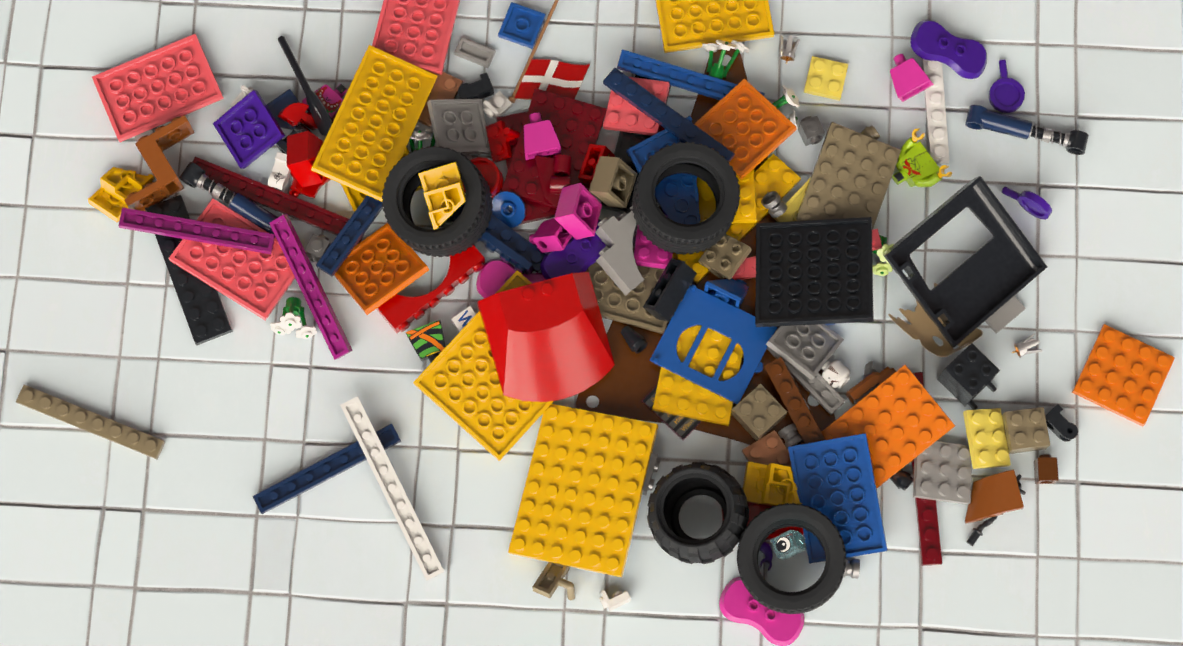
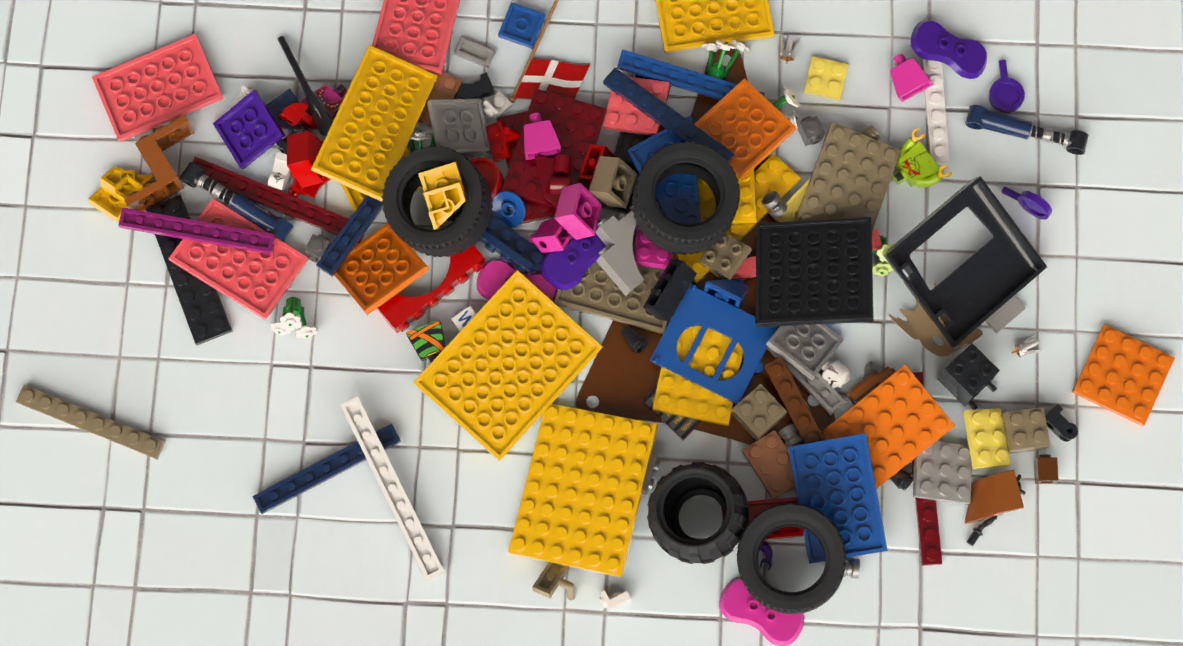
magenta plate [269,214,353,360] -> none
windscreen [477,272,615,402] -> none
yellow slope [742,461,802,506] -> none
clear light blue brick [770,530,806,560] -> none

